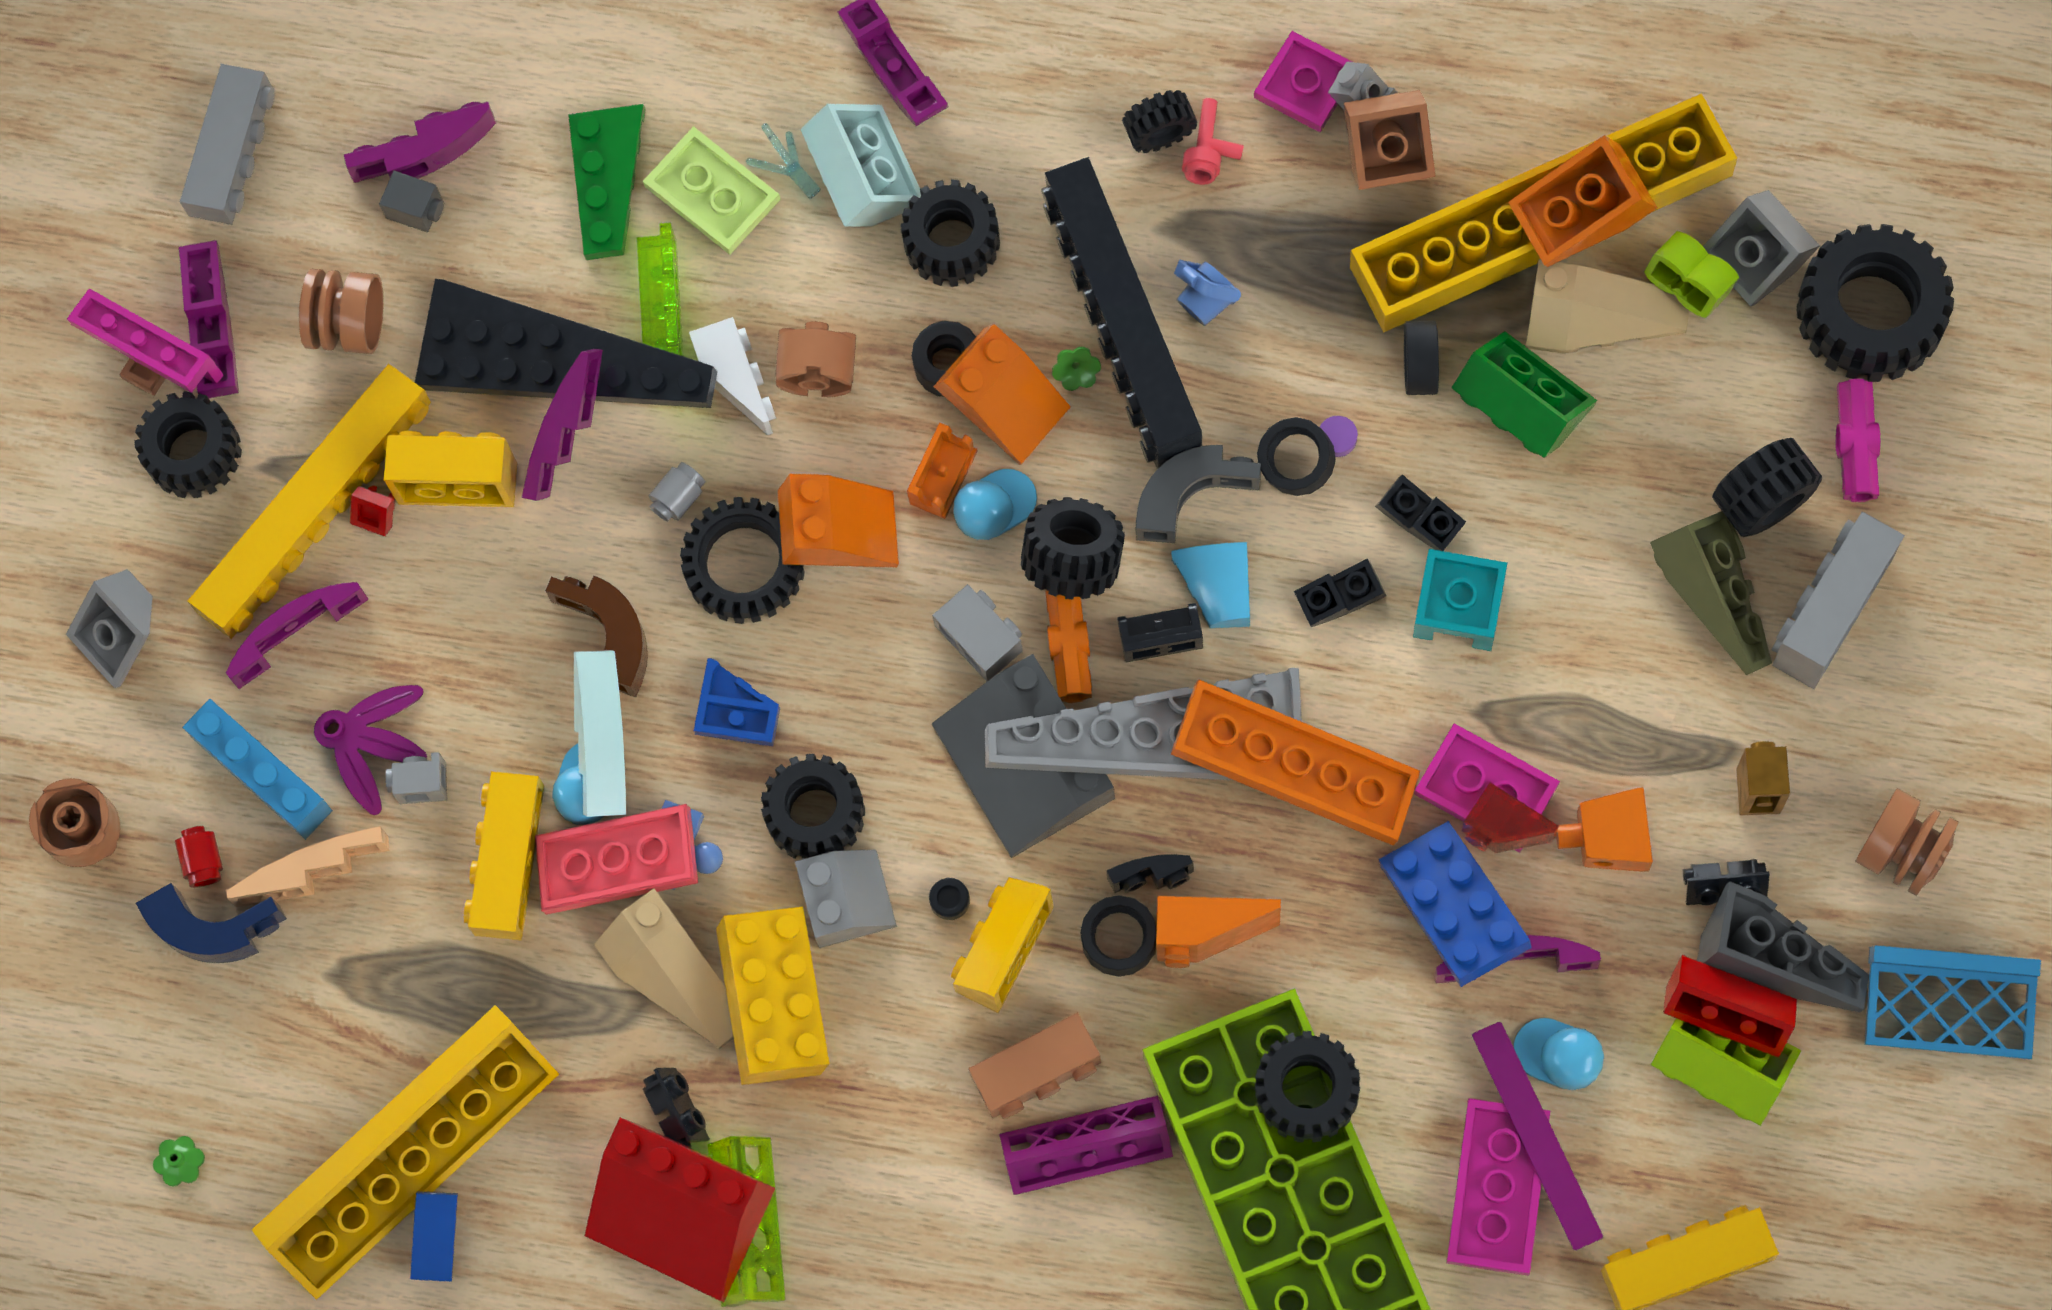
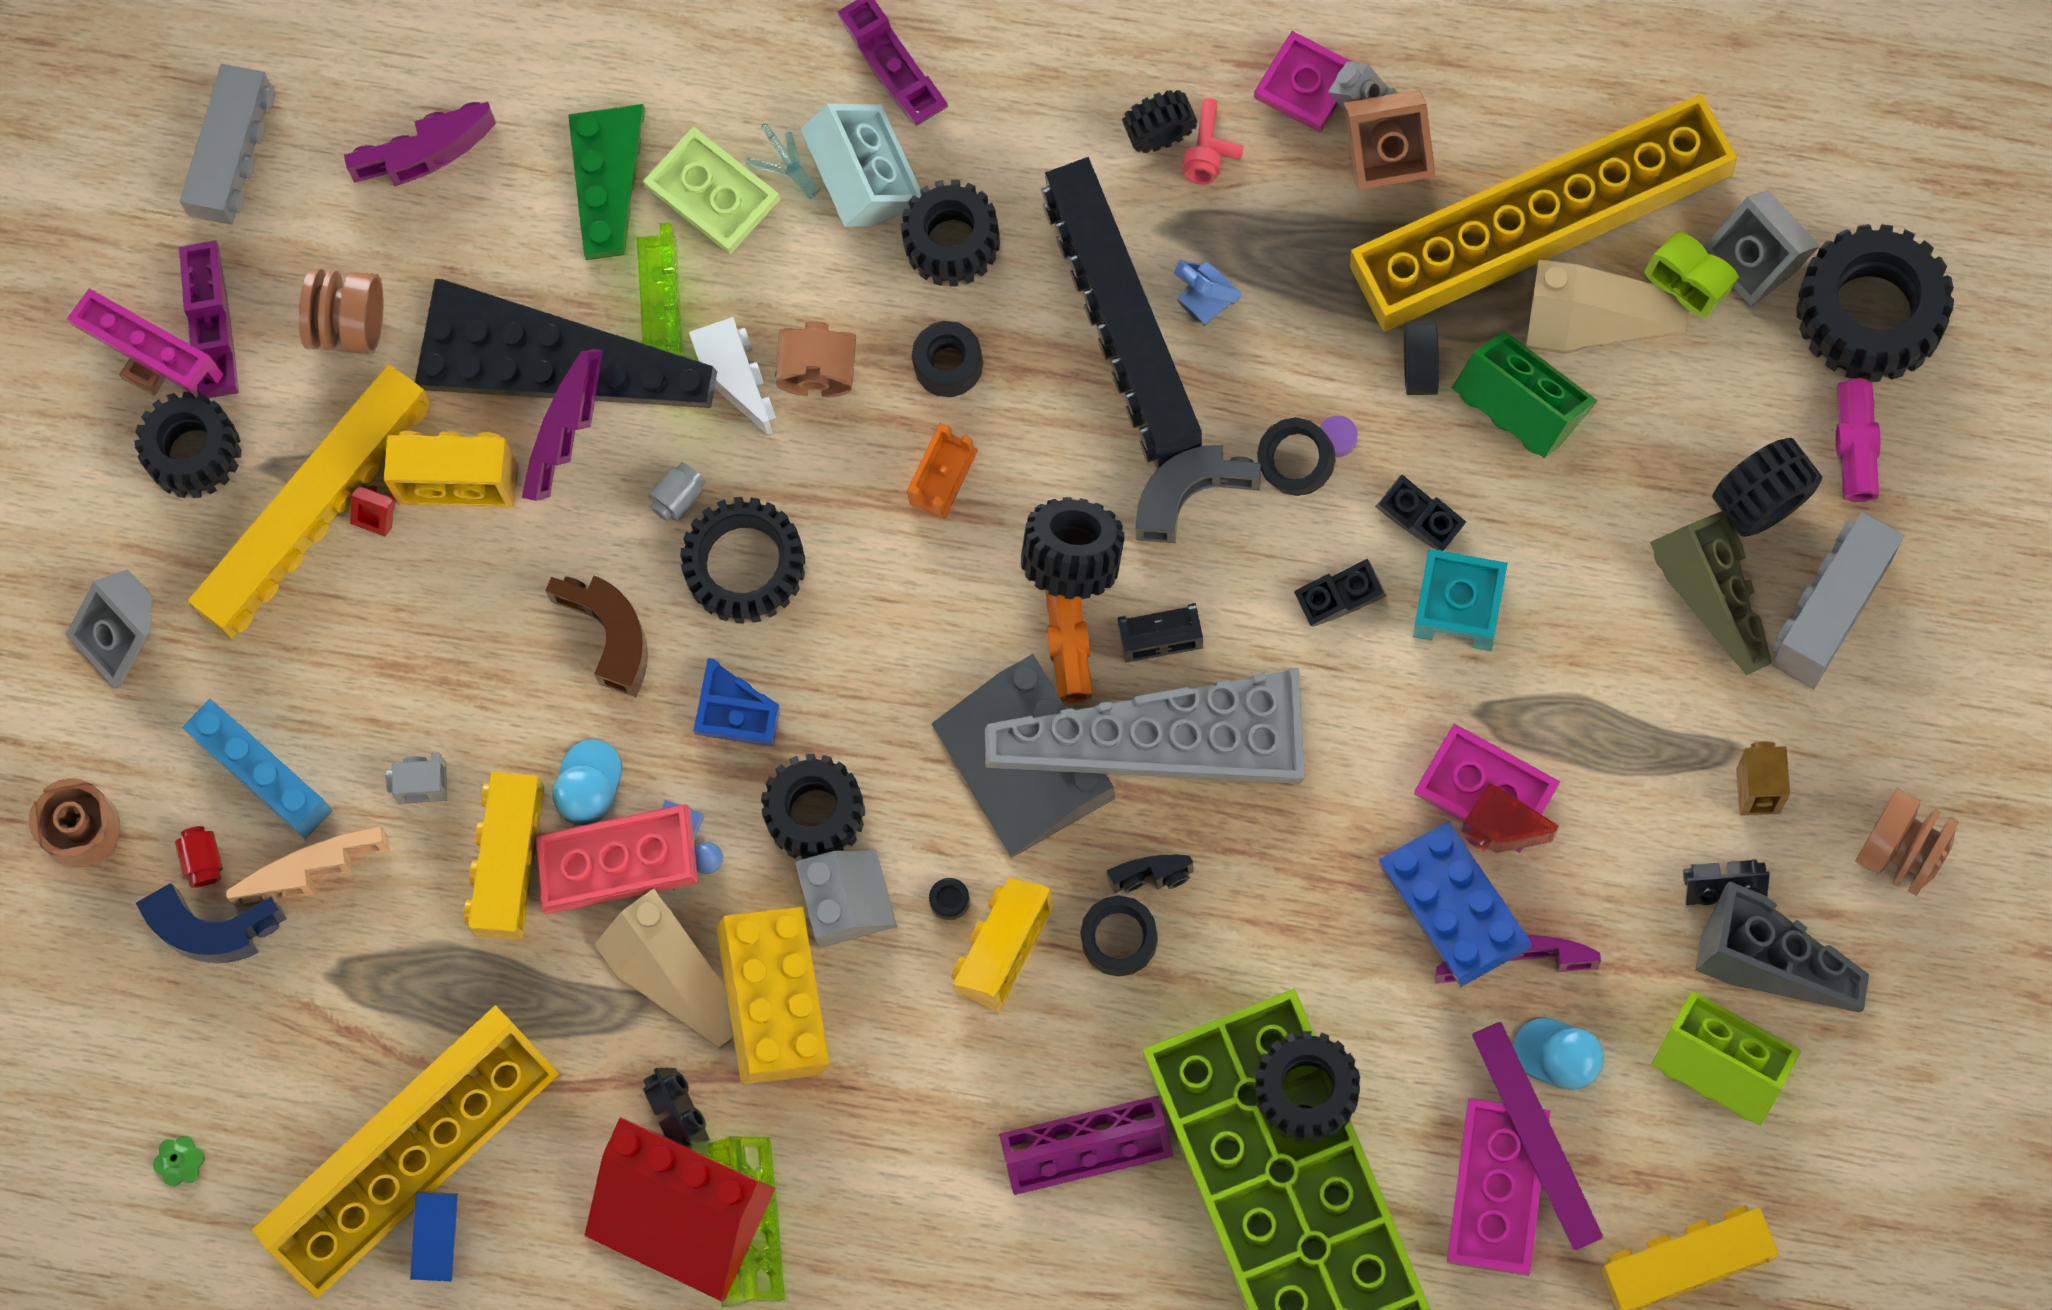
magenta slope [226,582,369,689] -> none
magenta plant [314,685,427,815] -> none
dark grey brick [379,171,444,233] -> none
light aqua slope [574,650,626,817] -> none
orange slope [778,474,899,567] -> none
light grey brick [932,584,1023,681] -> none
orange slope [933,324,1071,465] -> none
medium azure cap [953,469,1037,540] -> none
nougat brick [968,1012,1101,1119] -> none
bright green plant [1052,347,1101,391] -> none
orange slope [1156,896,1281,968] -> none
medium azure slope [1171,542,1250,628] -> none
orange plate [1171,680,1420,846] -> none
orange slope [1508,135,1658,267] -> none
orange torso [1556,787,1653,872] -> none
red brick [1663,955,1797,1058] -> none
dark azure fence [1864,945,2041,1059] -> none

